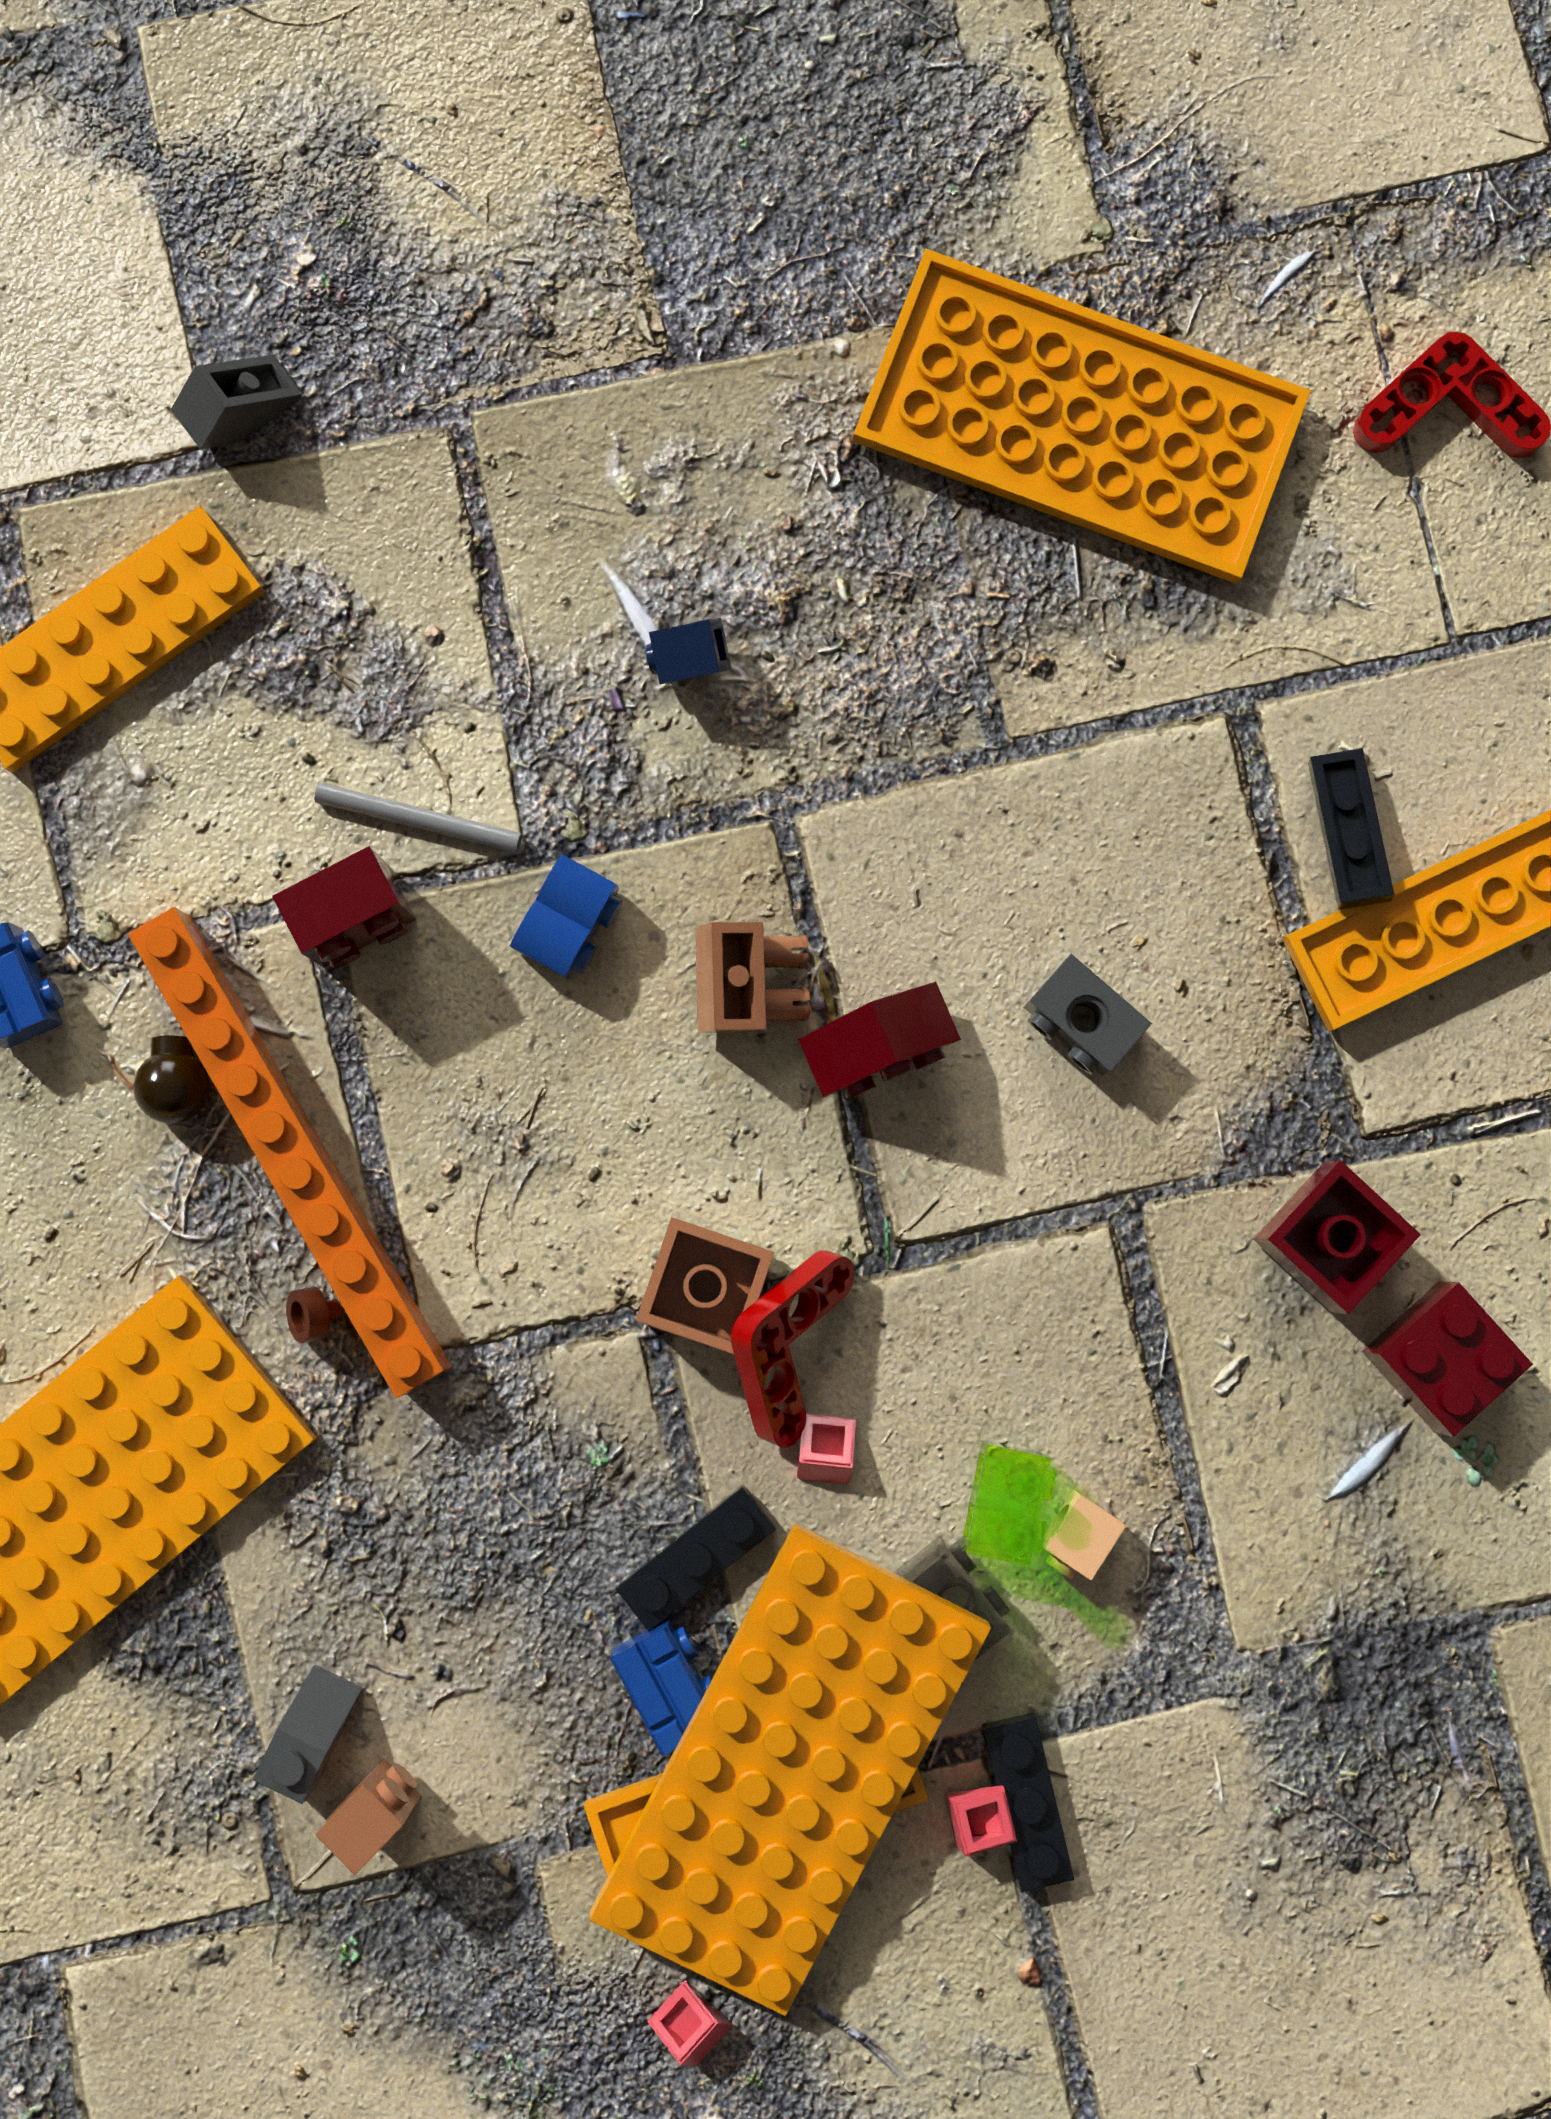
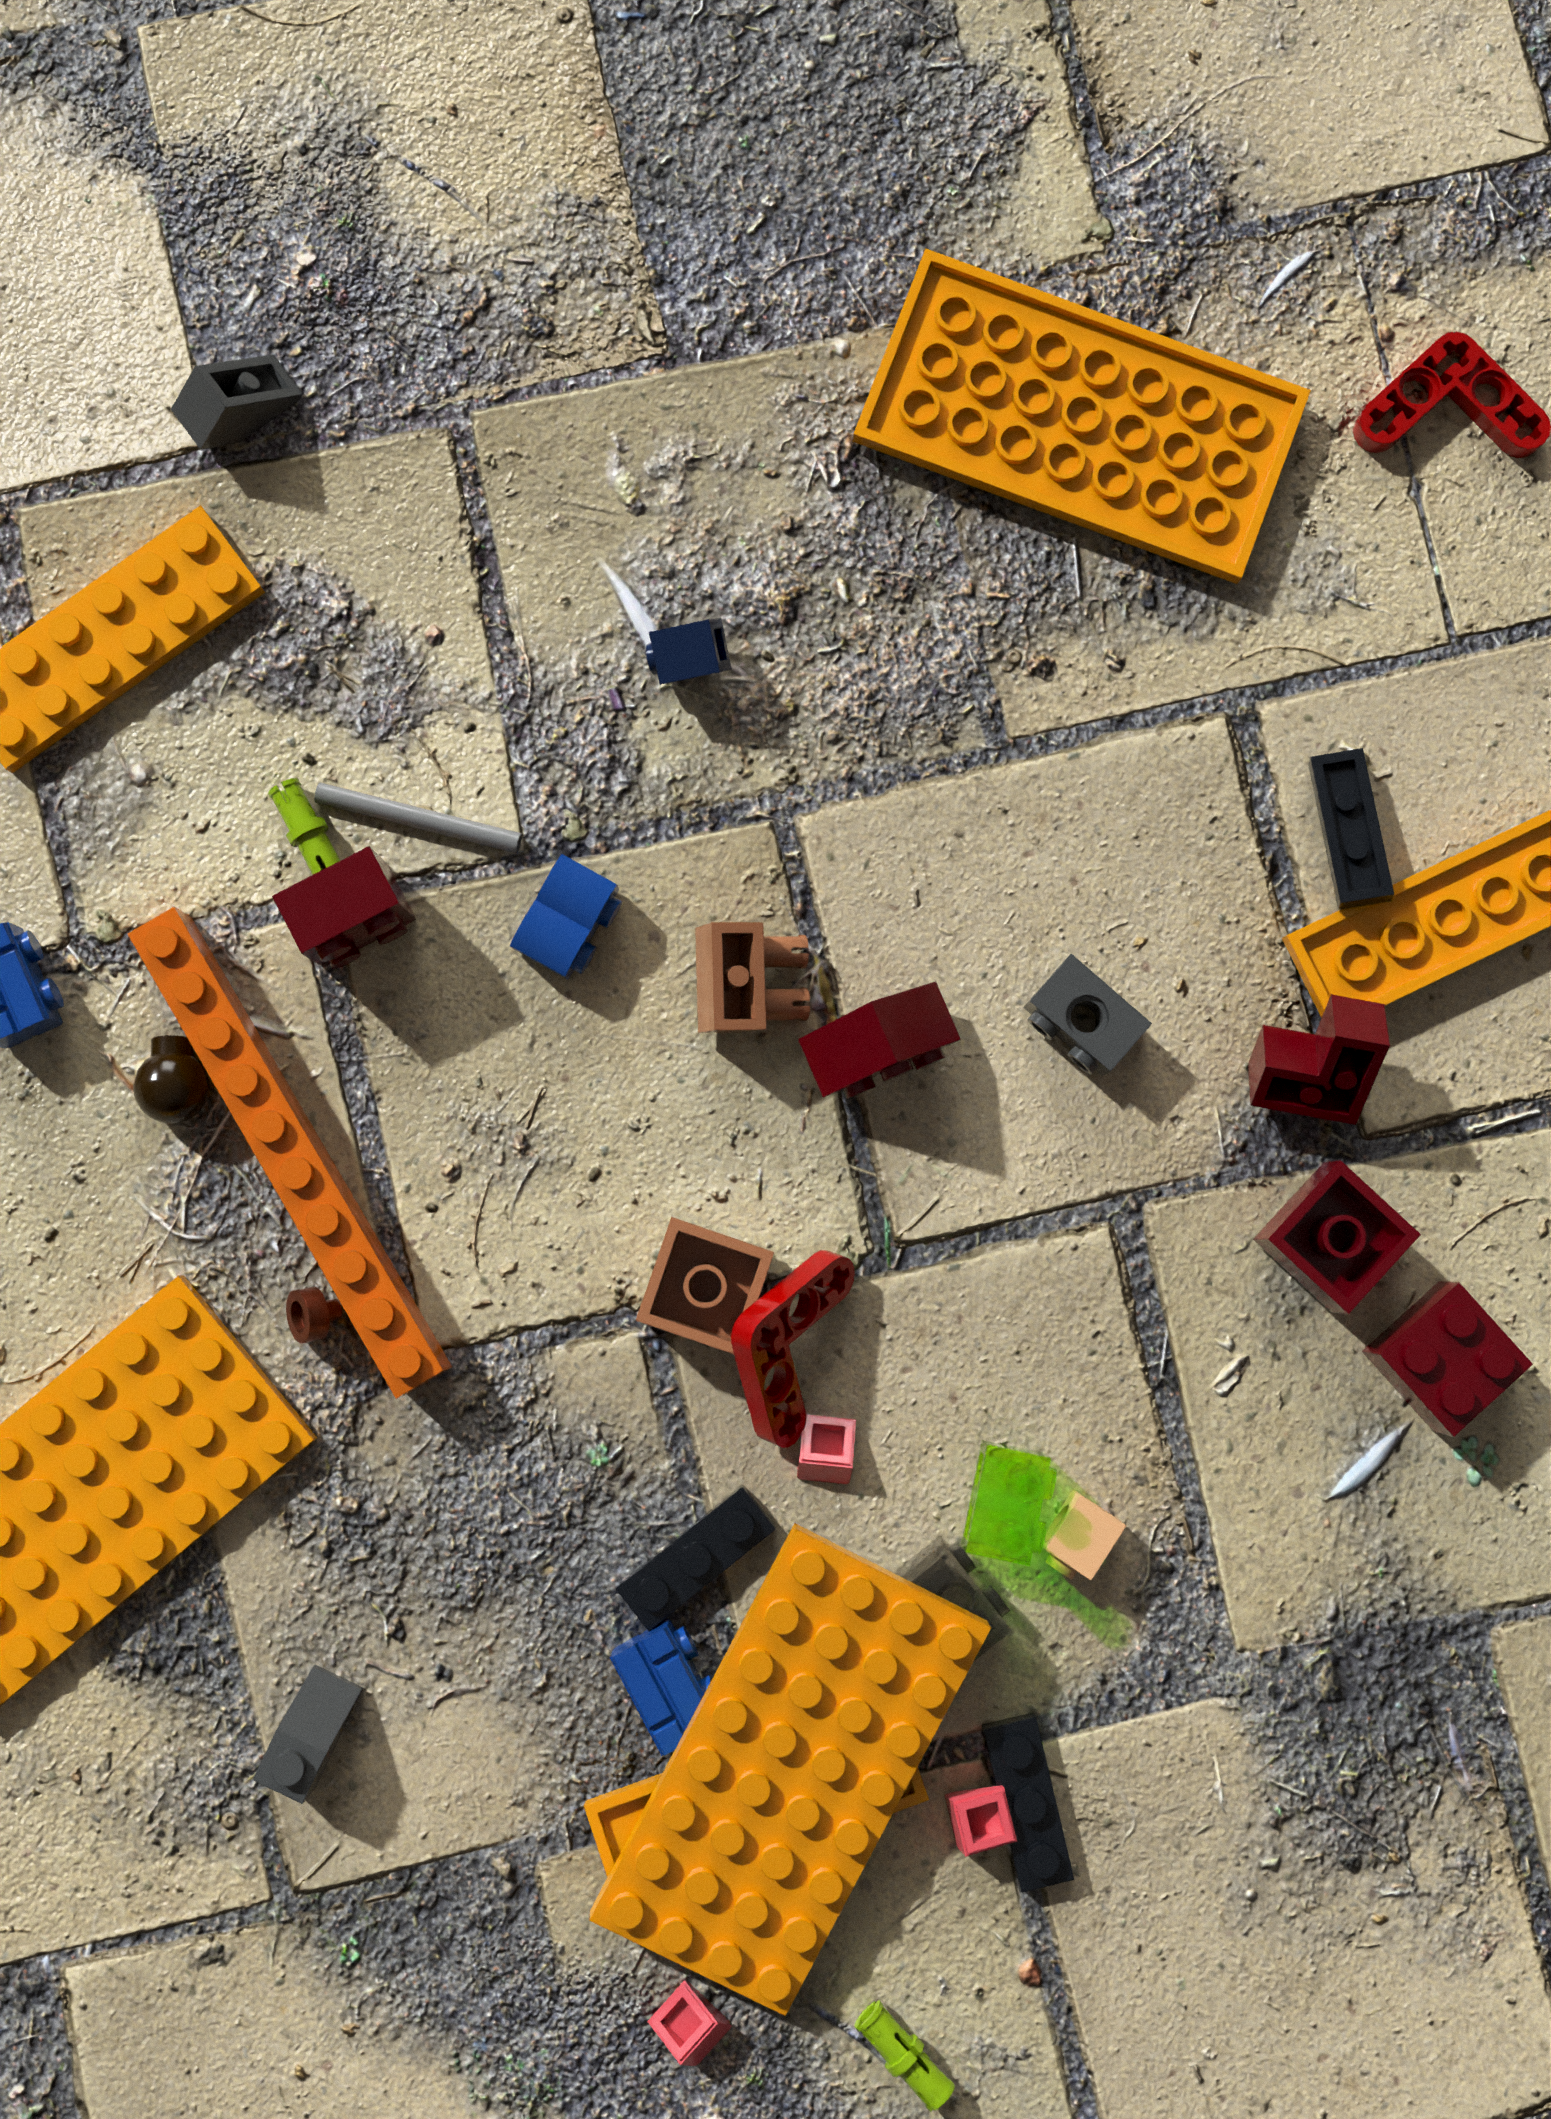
nougat brick [315,1758,421,1875] -> none
none -> lime pin [268,778,340,875]
none -> lime pin [854,2000,955,2112]
none -> dark red brick [1248,994,1390,1125]

